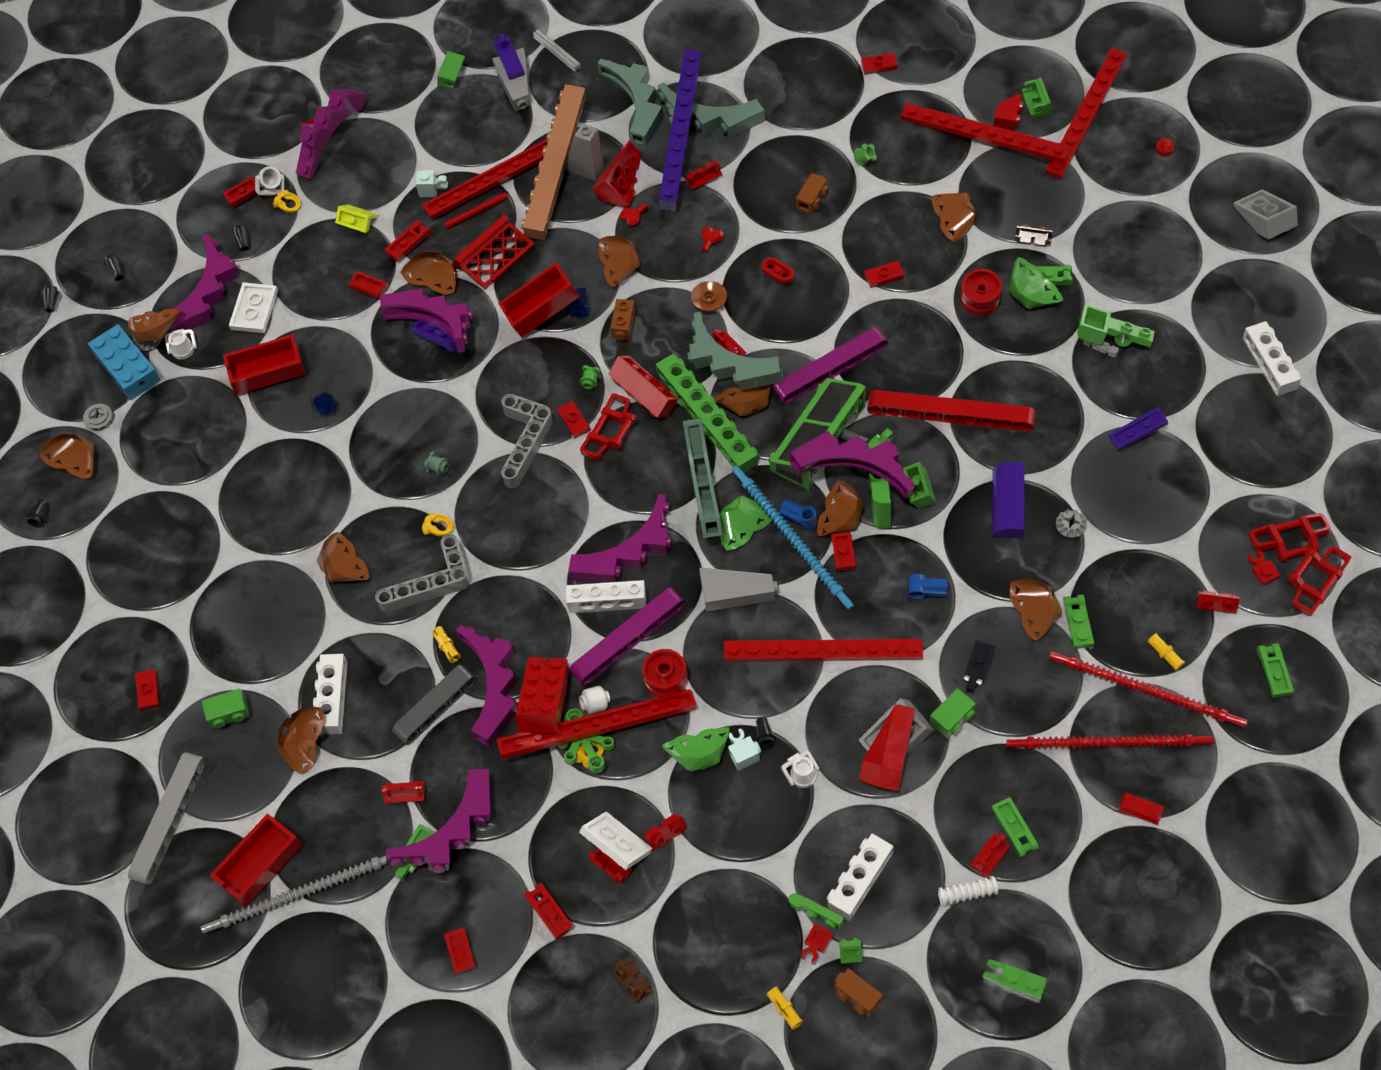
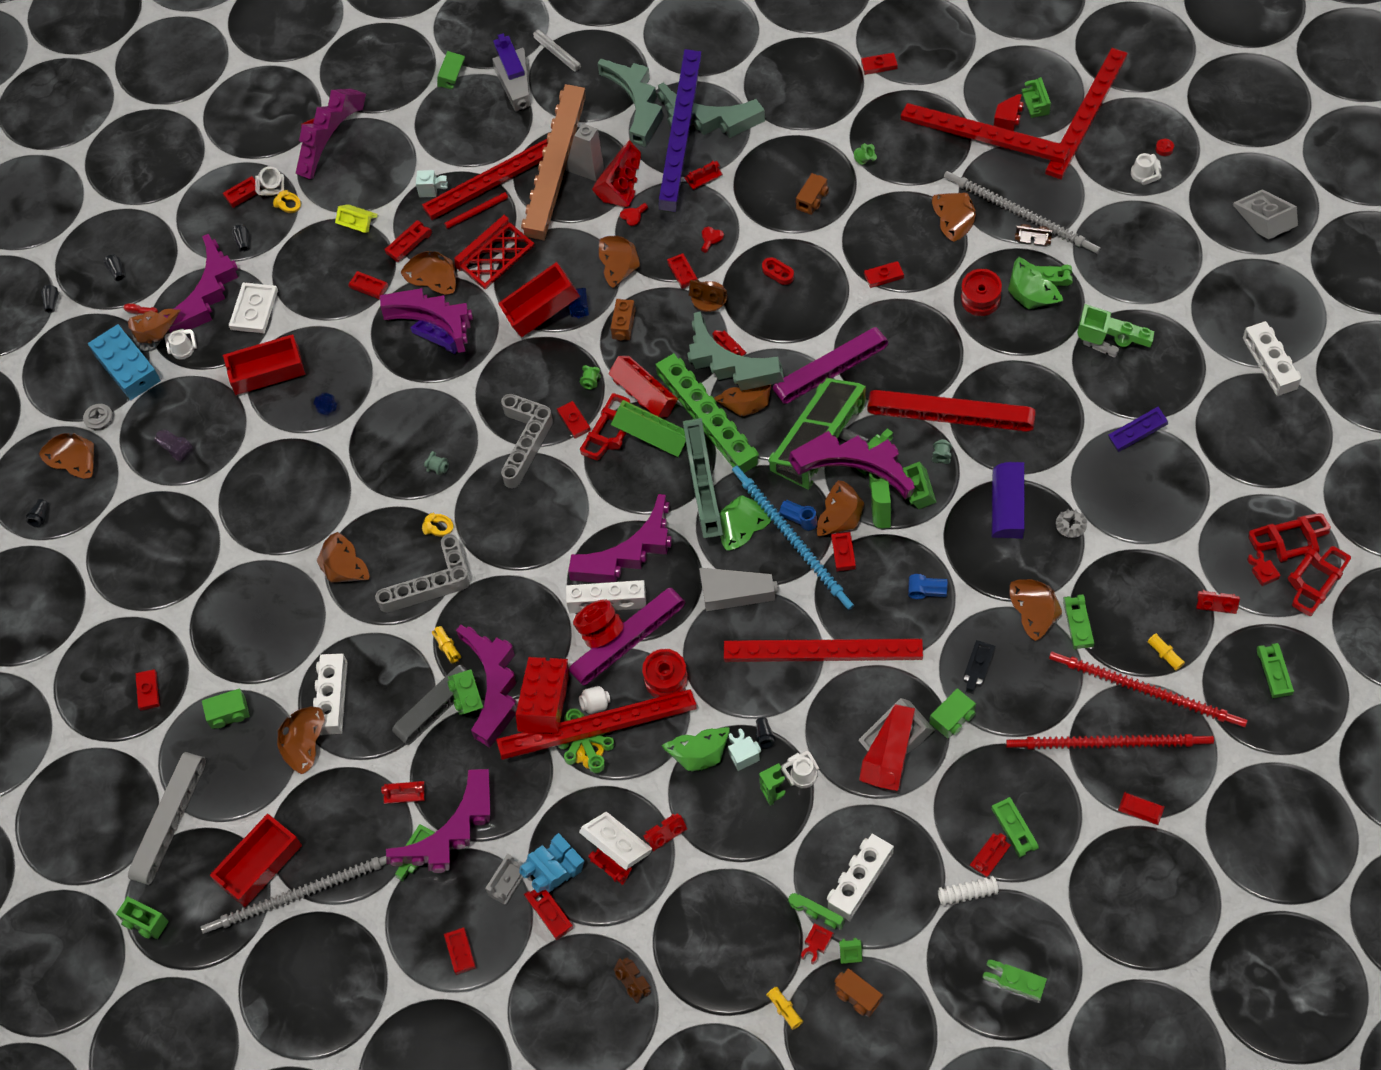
none -> bright green brick [116,896,169,939]
none -> red piece [123,304,158,314]
none -> clear purple piece [155,429,193,461]
none -> bright green brick [447,669,483,715]
none -> light grey hinge [485,853,524,905]
none -> dark azure hips [519,833,584,893]
none -> red wheel [573,599,624,648]
none -> bright green brick [611,400,686,457]
none -> red plate [667,253,698,289]
none -> reddish brown hinge [688,280,727,305]
none -> bright green hinge [759,763,786,806]
none -> sand green brick [932,439,952,464]
none -> light grey hose [944,171,1101,254]
none -> white piece [1131,153,1162,185]

